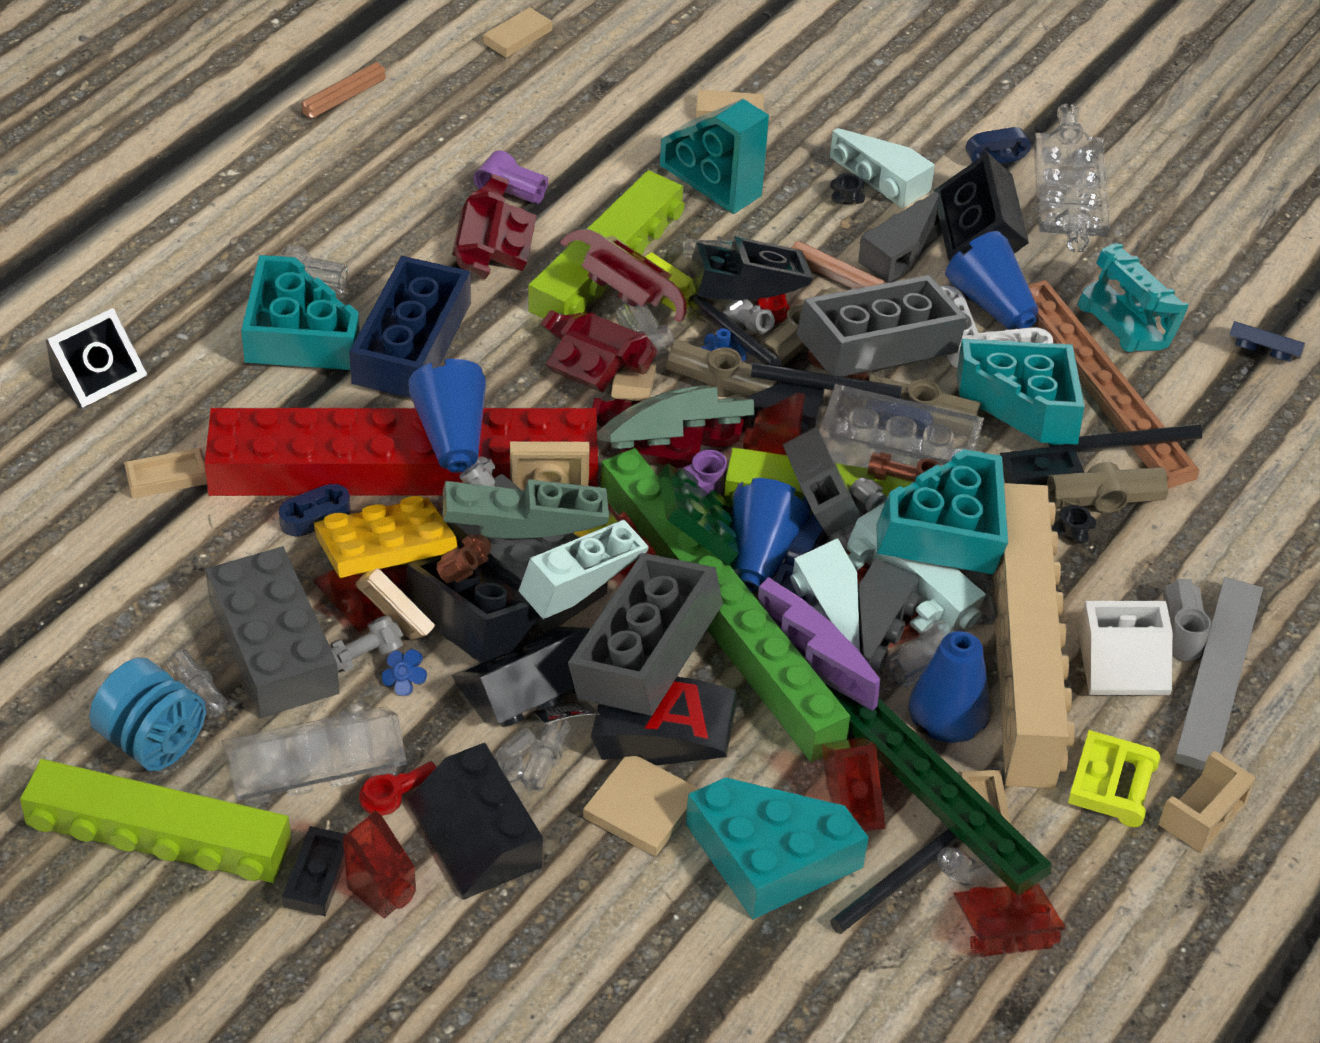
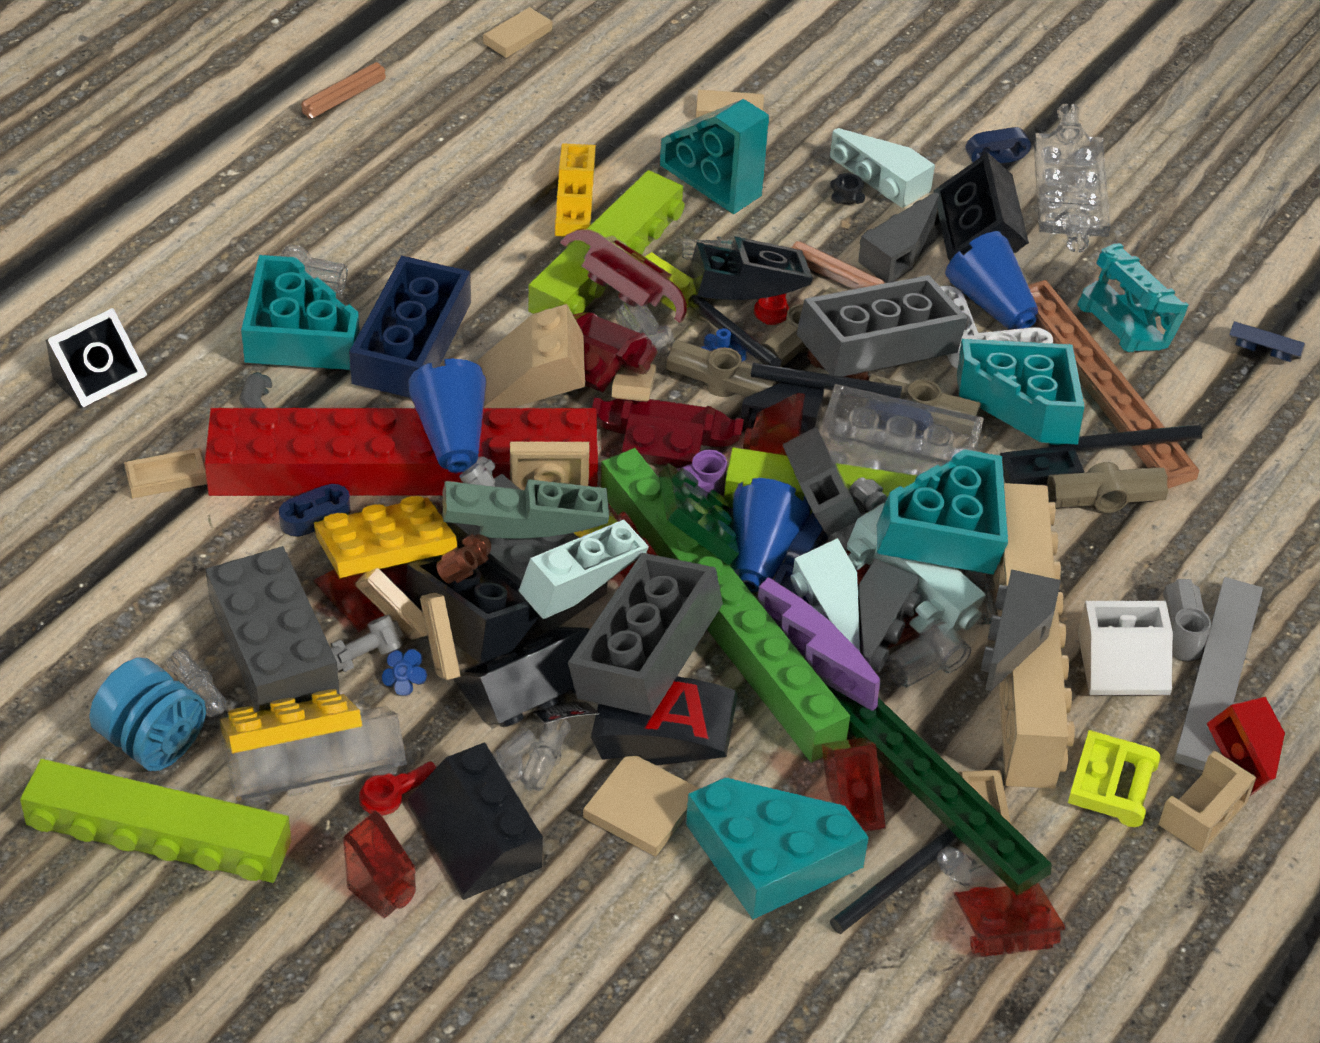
black plate [282,826,353,916] -> none
dark red plate [452,174,537,281] -> none
medium lavender piece [473,150,548,205] -> none
sand green slope [597,385,754,448] -> none
light grey bar [722,299,775,334] -> none
copper bar [867,452,940,482] -> none
blue cone [908,631,991,743] -> none
black plate [1052,505,1096,544] -> none
none -> yellow plate [219,689,362,754]
none -> dark grey arm [239,372,272,408]
none -> tan tile [420,593,461,680]
none -> tan slope [478,304,585,408]
none -> yellow slope [555,143,596,236]
none -> dark grey slope [980,569,1061,691]
none -> red slope [1206,696,1285,796]

